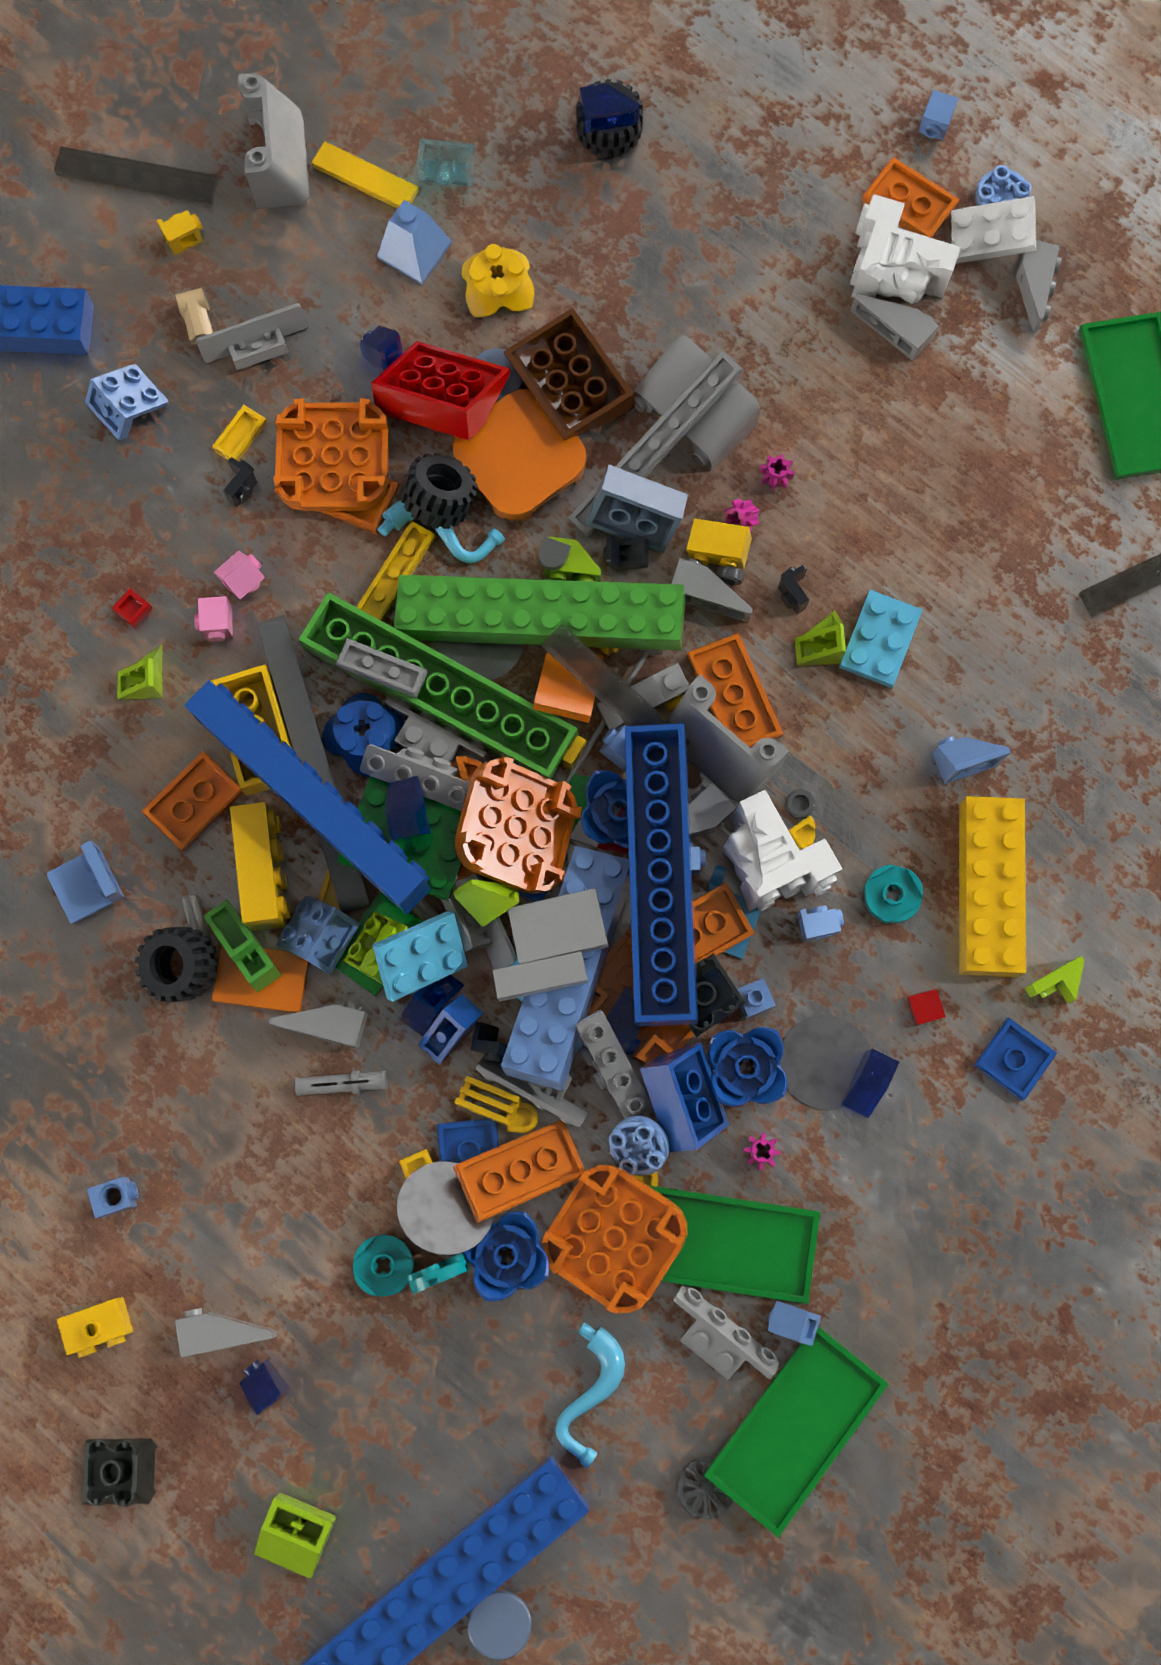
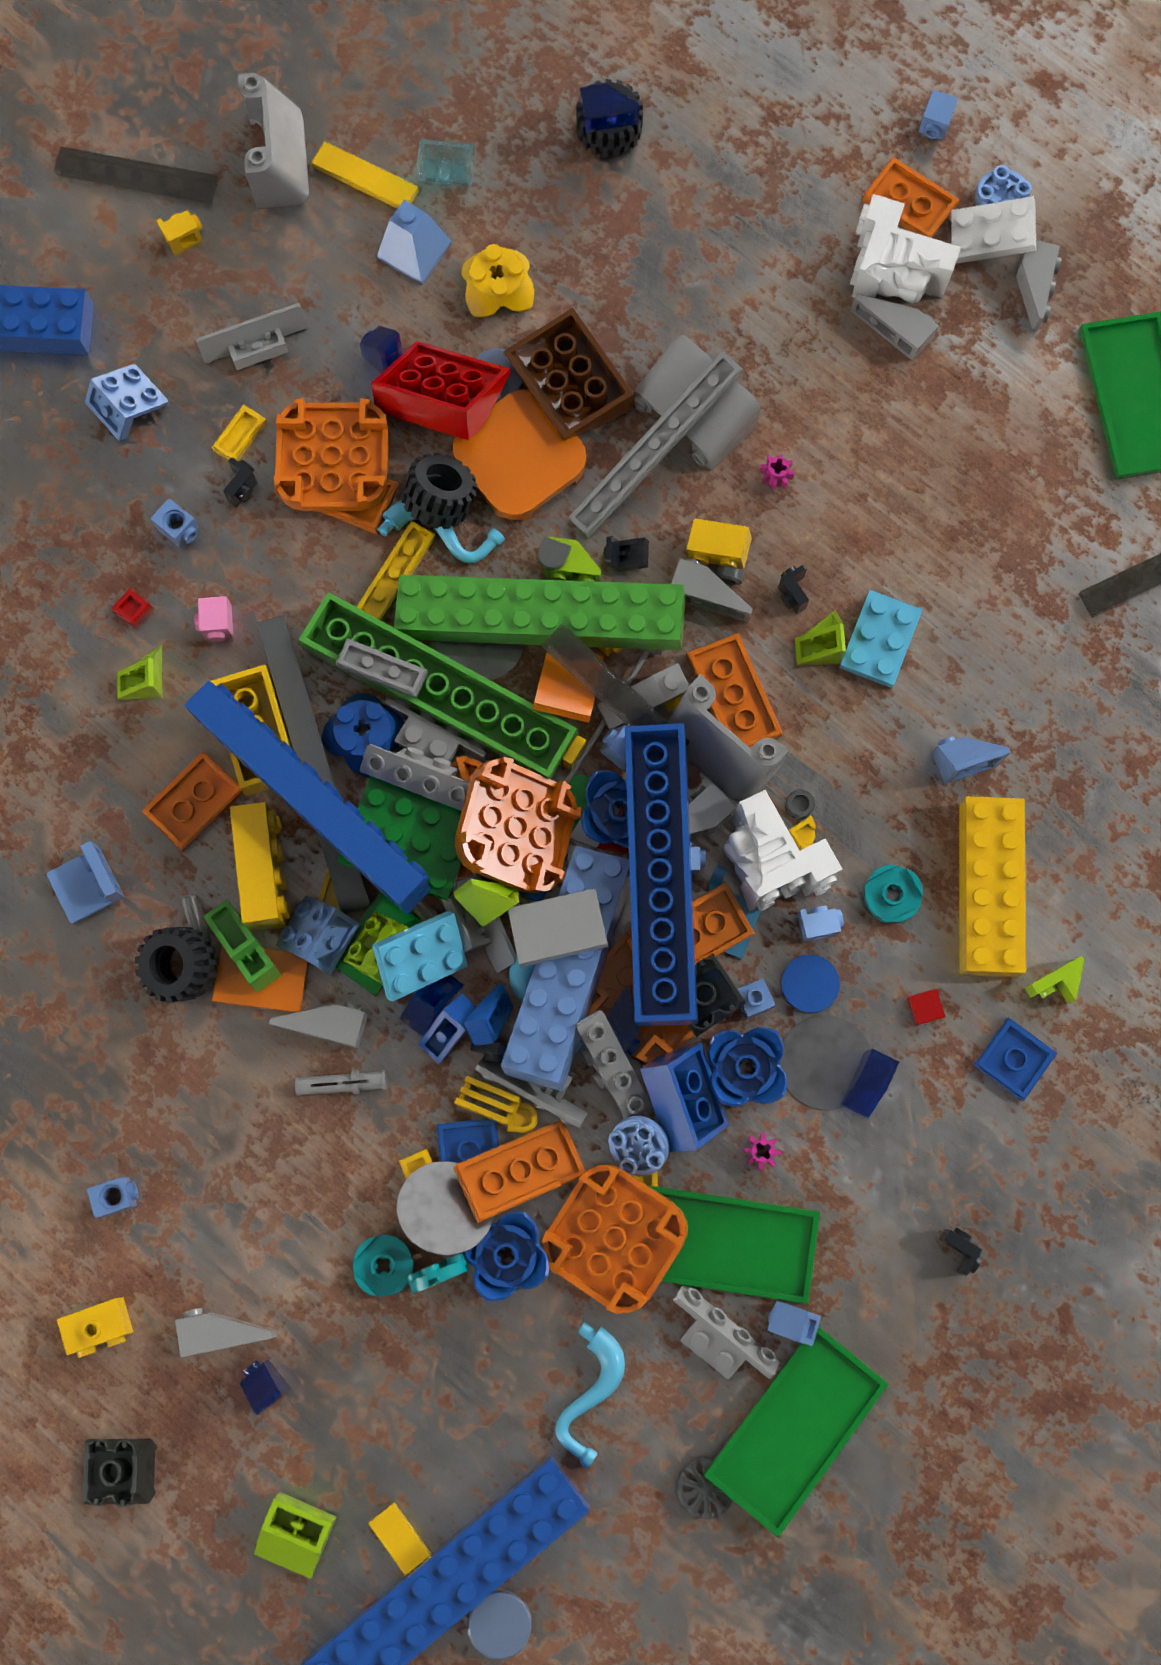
tan piece [176,288,213,345] -> none
bright pink brick [214,551,265,600] -> none
clear blue slope [385,776,431,841] -> none
light grey tile [493,951,588,1002] -> none
sand blue slope [585,465,688,553] -> none
dark pink gear [724,498,760,532] -> none
none -> medium blue brick [150,498,200,549]
none -> yellow tile [368,1502,431,1576]
none -> blue slope [464,984,513,1045]
none -> blue tile [780,954,840,1014]
none -> black bracket [939,1228,983,1276]

